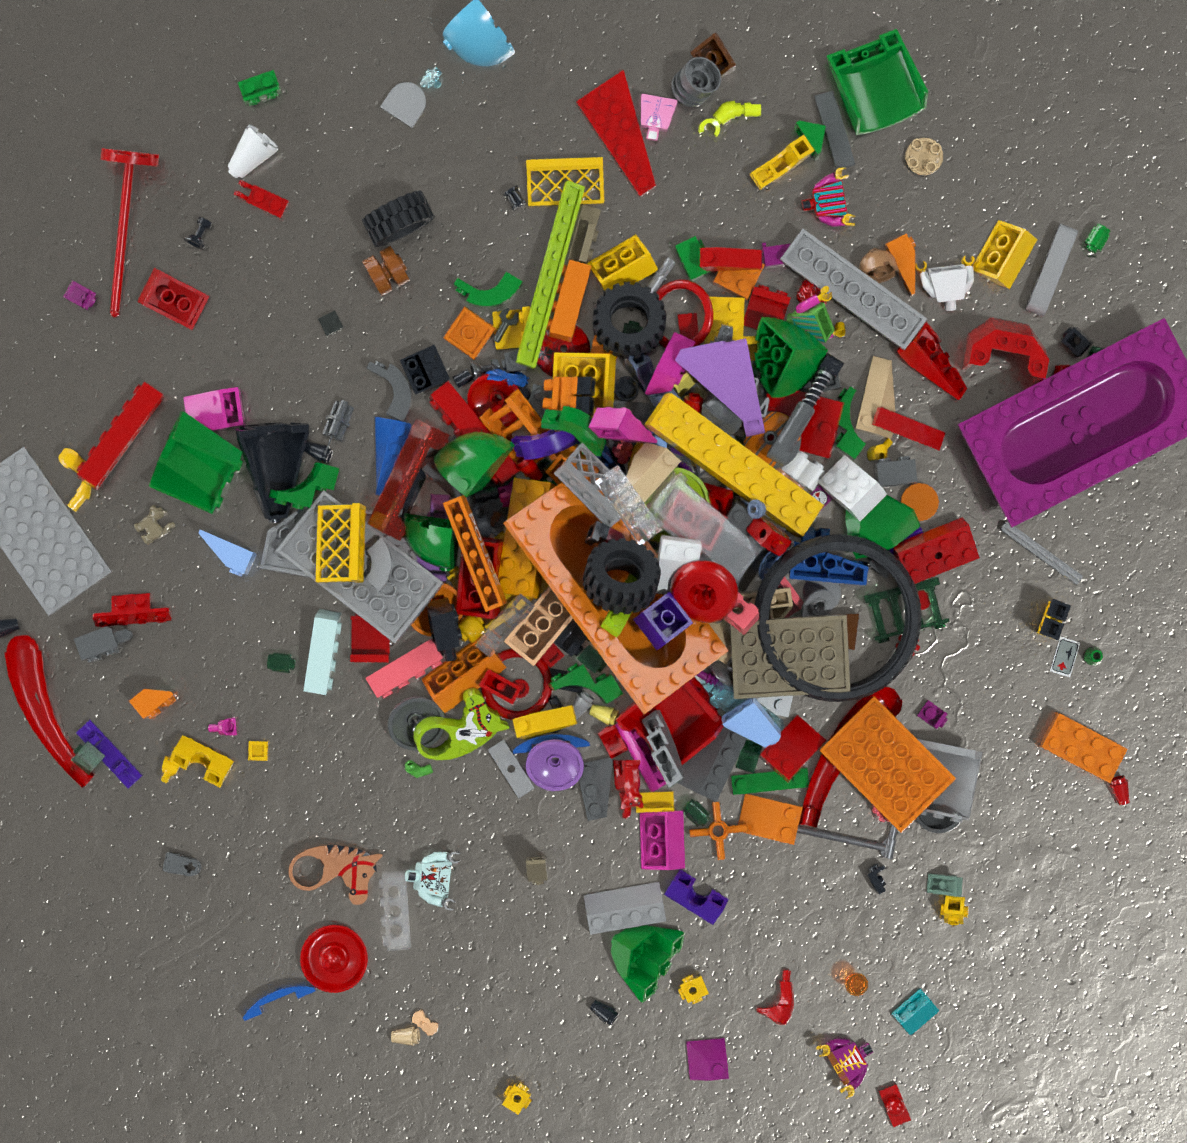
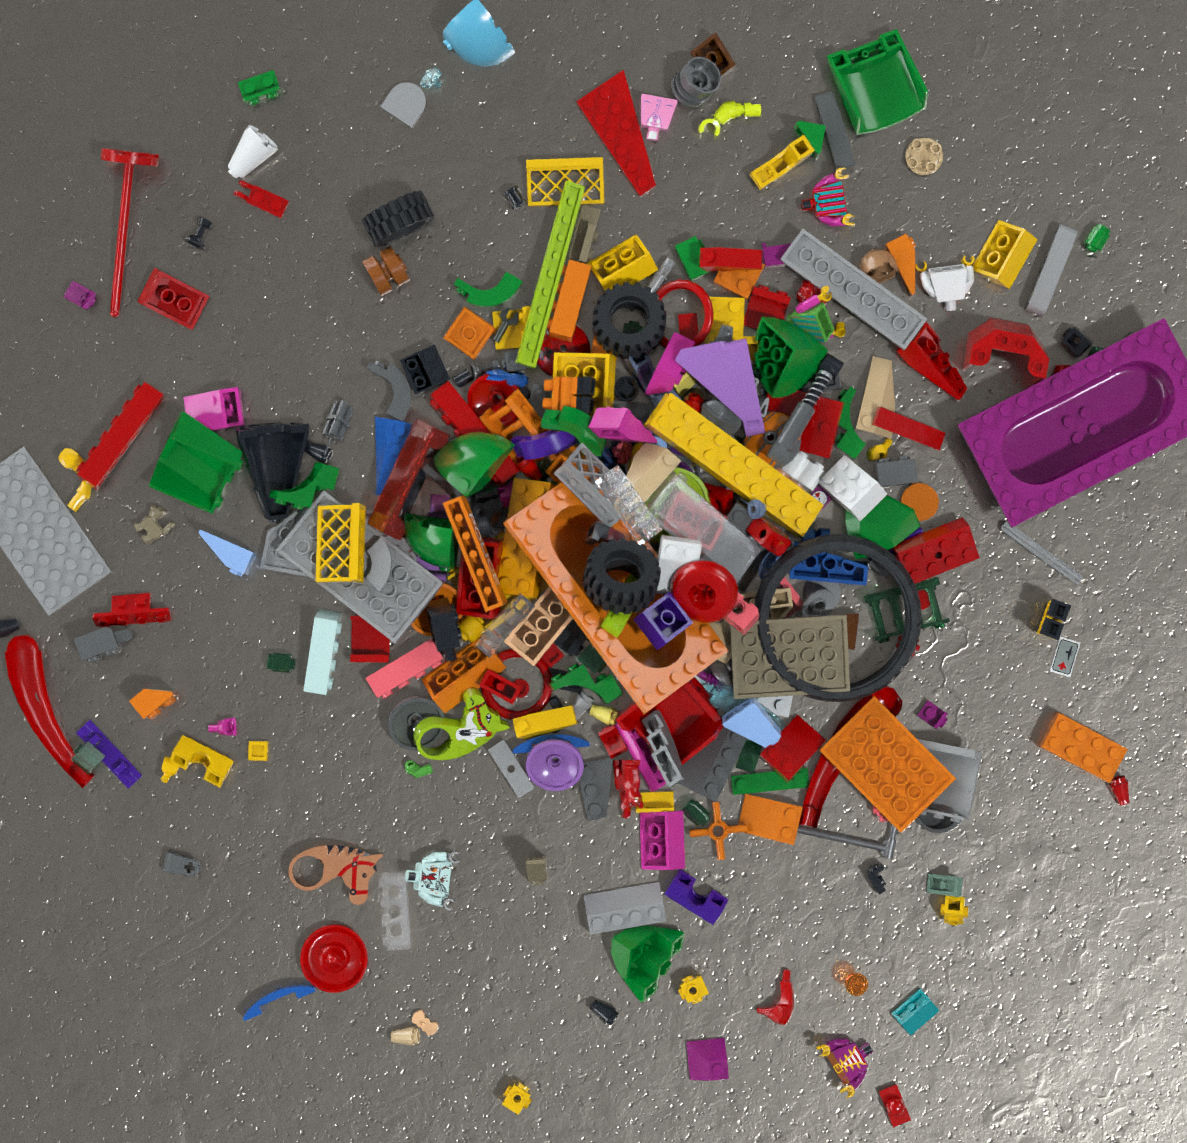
pearl dark grey tile [318,310,344,336] -> none
green cone [1084,647,1103,666] -> none

